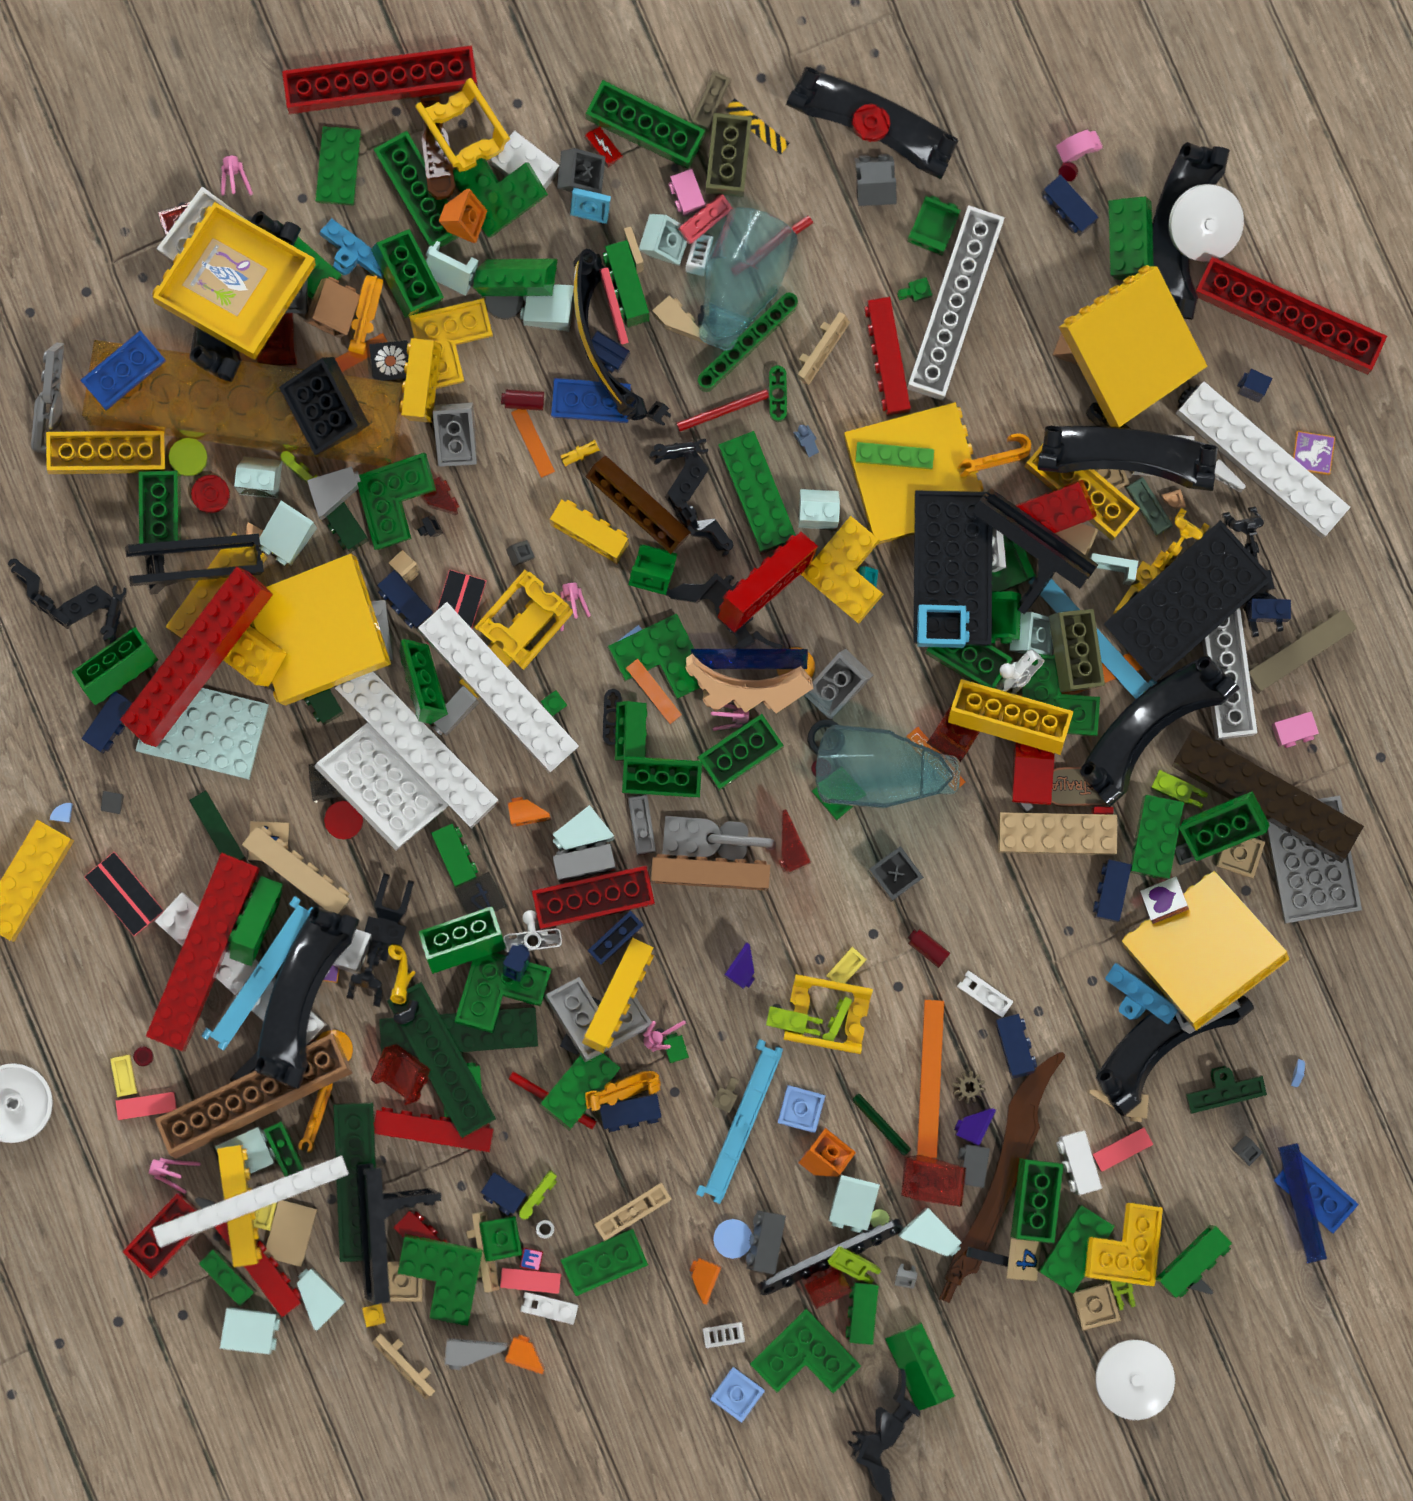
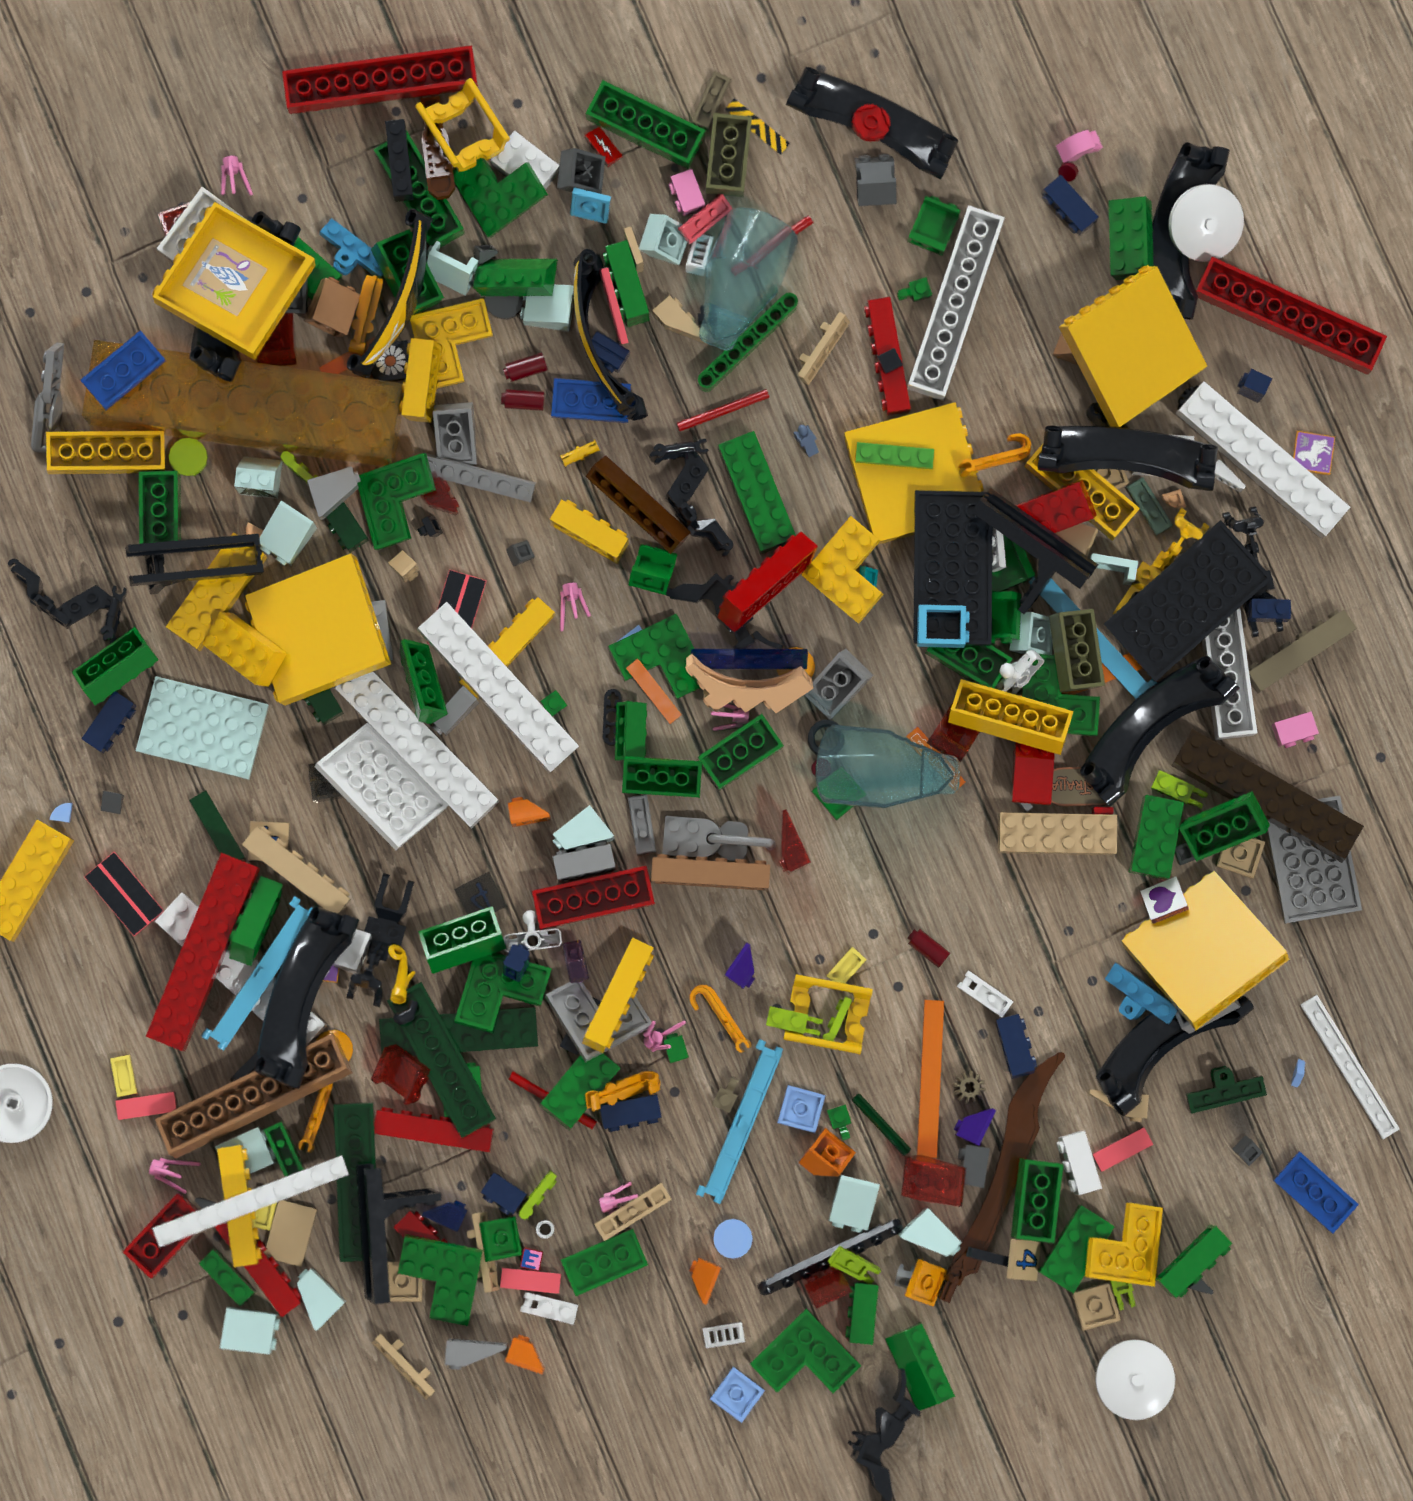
red brick [120,566,273,747] -> none
dark red tile [133,1047,154,1066] -> none
red tile [191,475,230,513] -> none
black slope [279,357,370,455] -> none
green plate [316,126,361,206] -> none
red tile [324,801,364,840] -> none
yellow plate [362,1304,386,1327] -> none
dark blue brick [377,570,434,630] -> none
green brick [431,823,478,887] -> none
orange slope [439,189,487,243] -> none
yellow piece [474,569,573,670] -> none
orange sticker [511,409,555,478] -> none
dark blue brick [587,910,644,965] -> none
black tile [646,401,671,426] -> none
dark grey brick [746,1210,786,1274] -> none
green beam [769,365,787,422] -> none
light aqua slope [798,489,840,530] -> none
dark grey brick [868,846,924,902] -> none
yellowish green tile [870,1209,889,1227] -> none
dark blue brick [1092,860,1132,923] -> none
clear blue plate [1278,1143,1327,1264] -> none
none -> panel [347,209,433,379]
none -> black brick [385,119,414,202]
none -> clear blue slope [422,1200,468,1232]
none -> light grey plate [426,453,536,502]
none -> dark grey slope [474,245,498,265]
none -> dark red brick [503,352,548,382]
none -> clear purple brick [562,940,589,983]
none -> bright pink plant [599,1182,638,1214]
none -> light orange piece [690,985,751,1053]
none -> green plate [827,1104,852,1141]
none -> black tile [877,348,903,375]
none -> light orange tile [904,1259,947,1307]
none -> white tile [1300,995,1400,1139]

